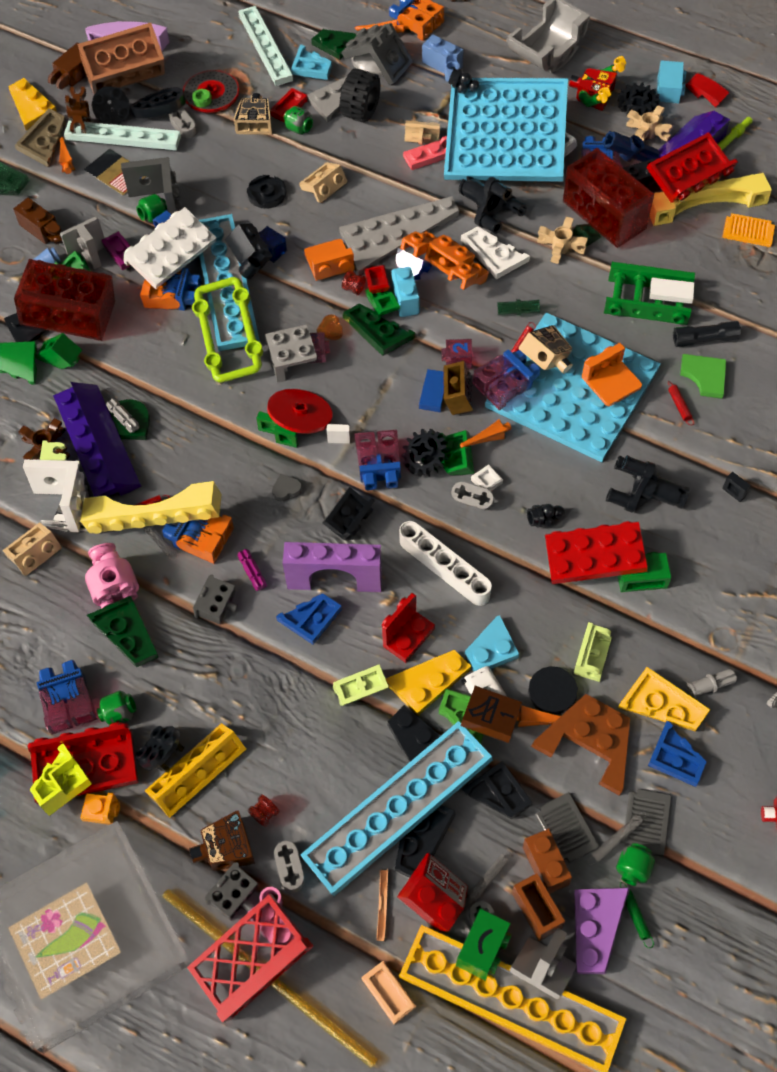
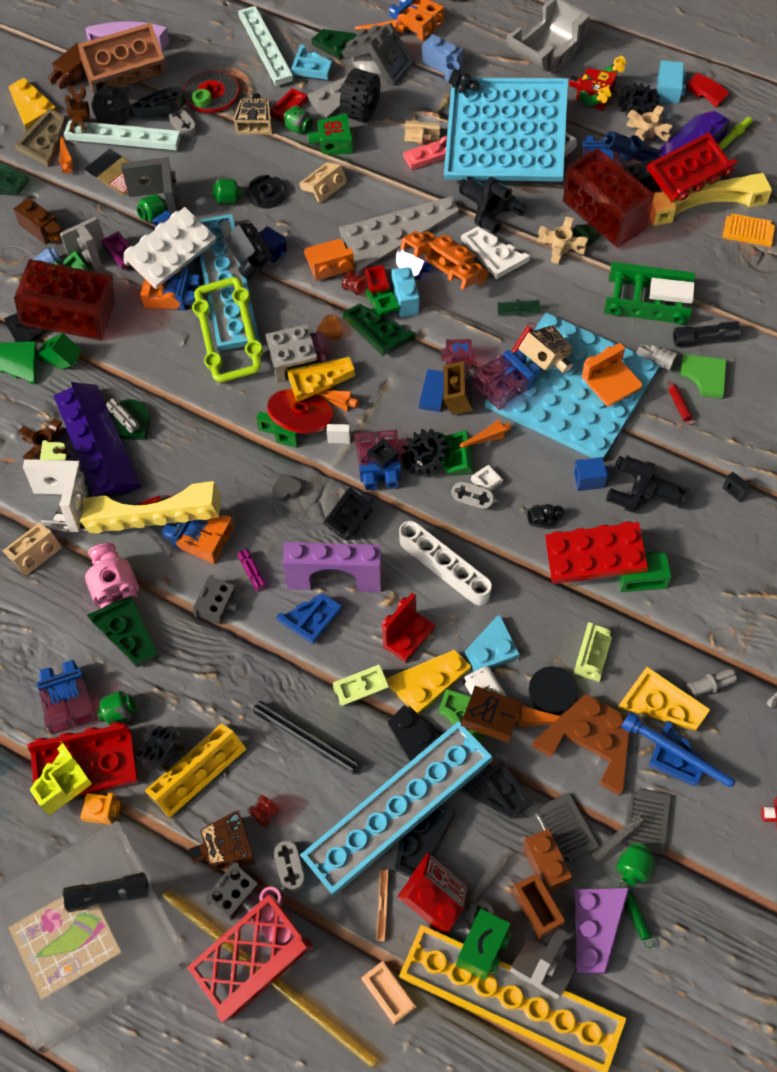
none -> black axle [63,872,149,913]
none -> green head [212,178,241,205]
none -> black axle [253,701,360,775]
none -> yellow wing [287,357,355,402]
none -> green torso [307,113,353,154]
none -> orange piece [316,390,359,412]
none -> black tile [367,438,399,470]
none -> blue brick [573,457,609,491]
none -> blue piece [621,711,735,787]
none -> light grey hinge [637,343,678,371]

